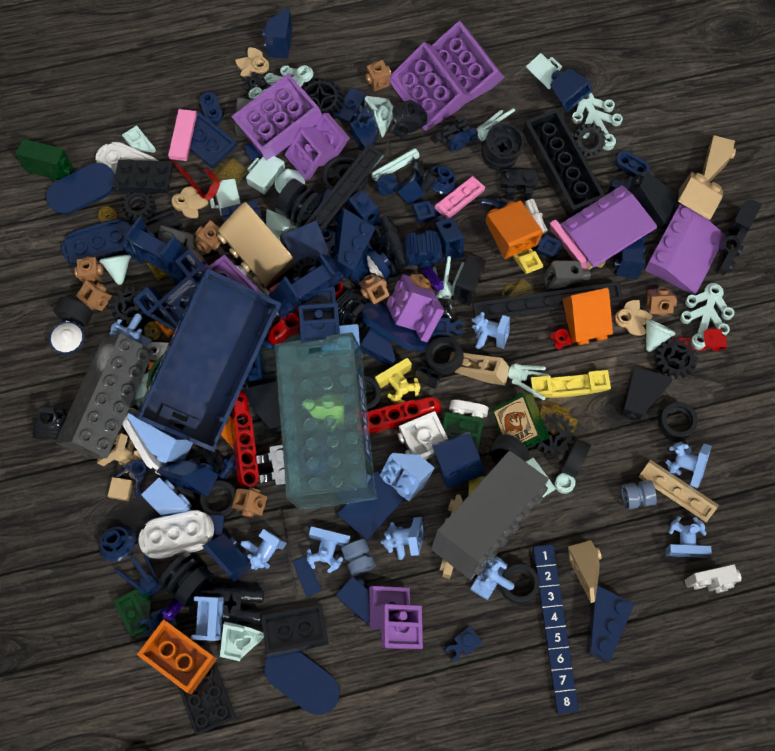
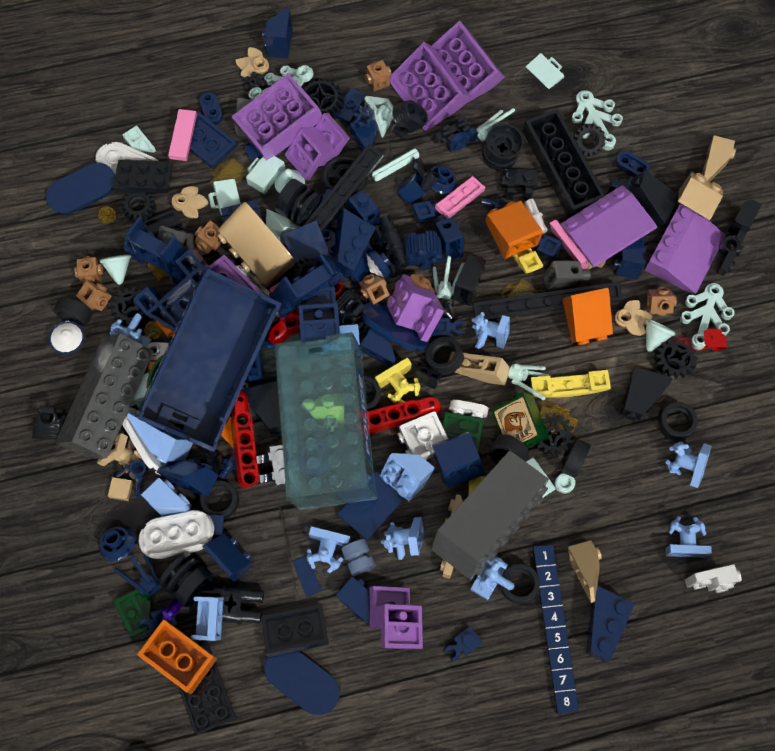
dark green brick [16,139,73,180] -> none
dark blue tile [61,219,131,266] -> none
red piece [170,159,222,200] -> none
light aqua slope [220,622,264,661] -> none
medium nougat brick [232,488,267,518] -> none
light blue piece [240,529,287,570] -> none
dark blue gear [376,173,399,197] -> none
dark purple axle [422,266,444,292] -> none
dark blue torso [550,69,593,112] -> none
red plate [550,328,572,349] -> none
sand blue wheel [621,480,657,510] -> none
tan plate [639,460,718,522] -> none

